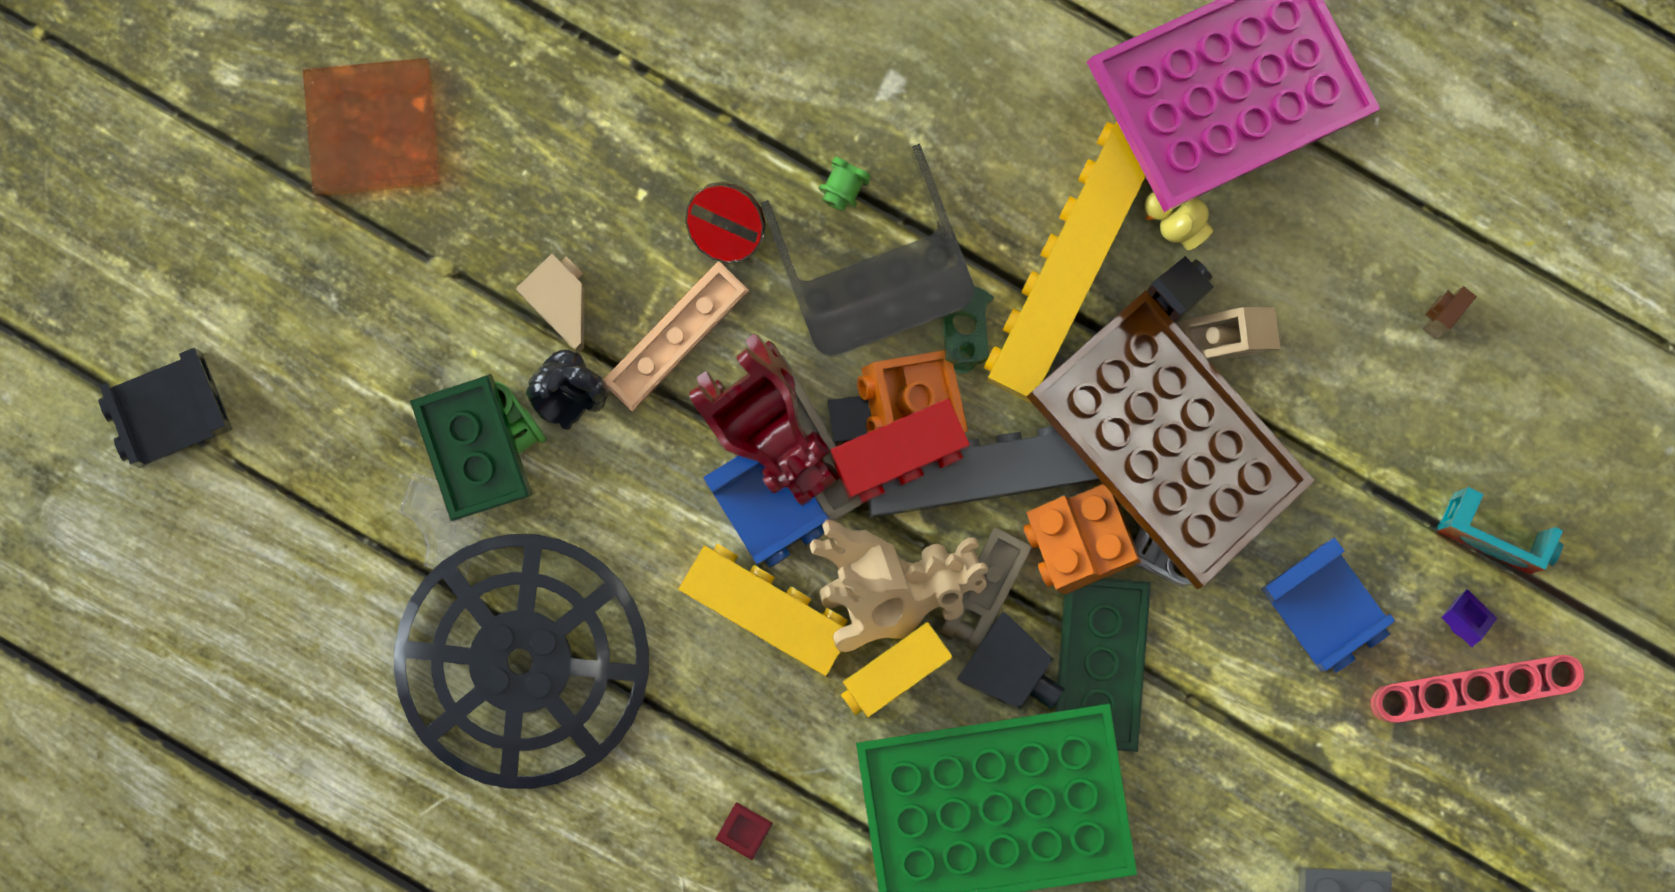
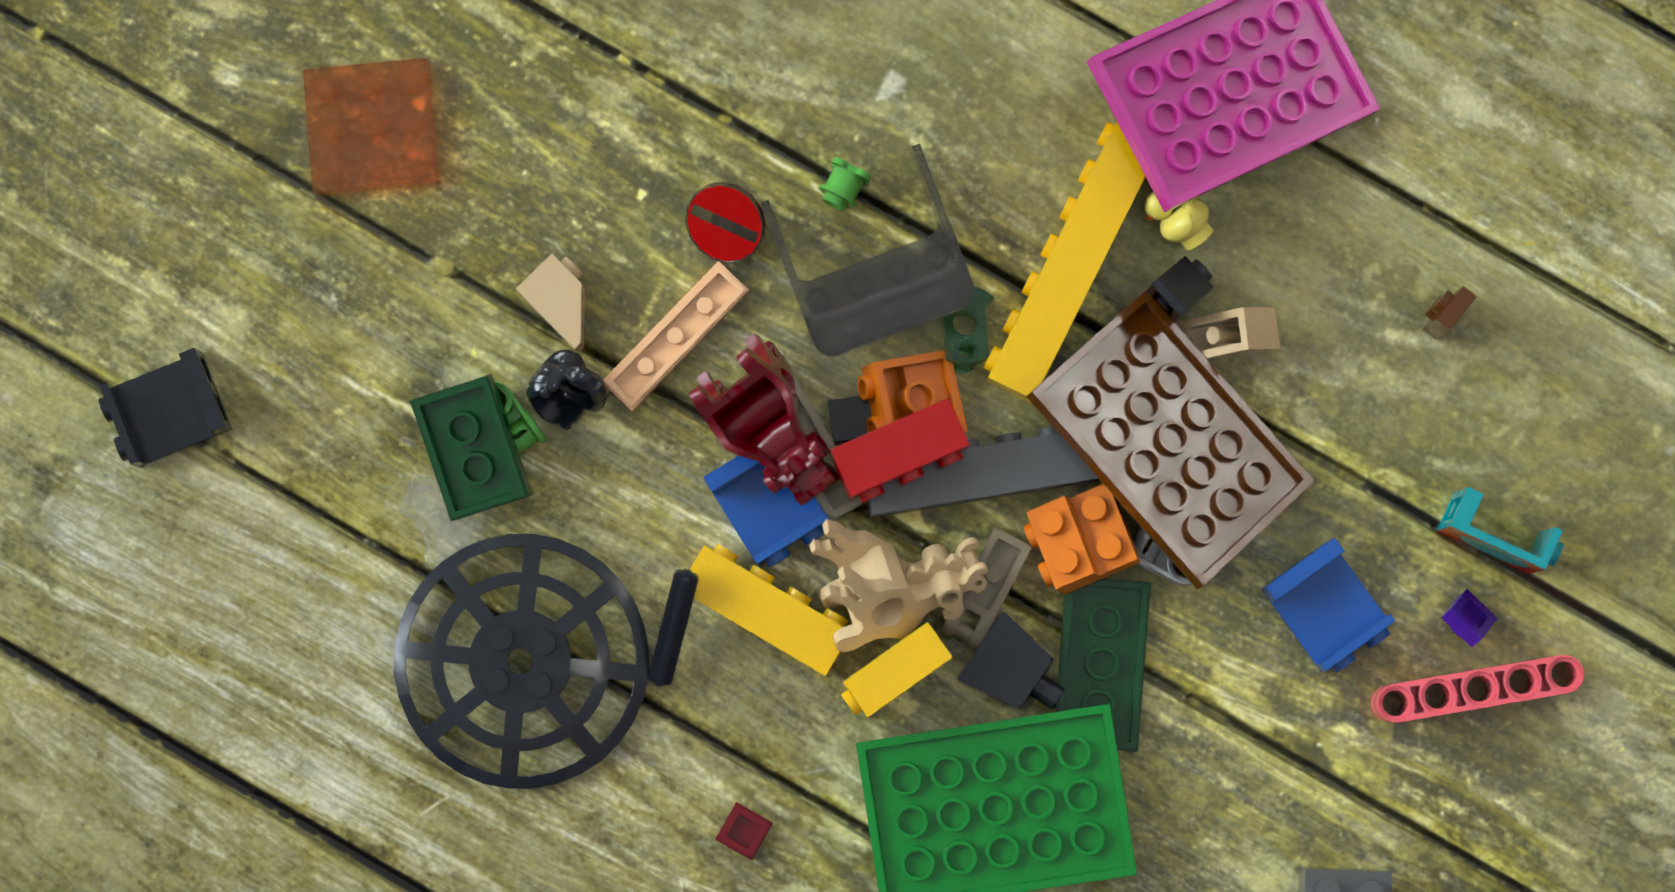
none -> black axle [648,568,699,687]

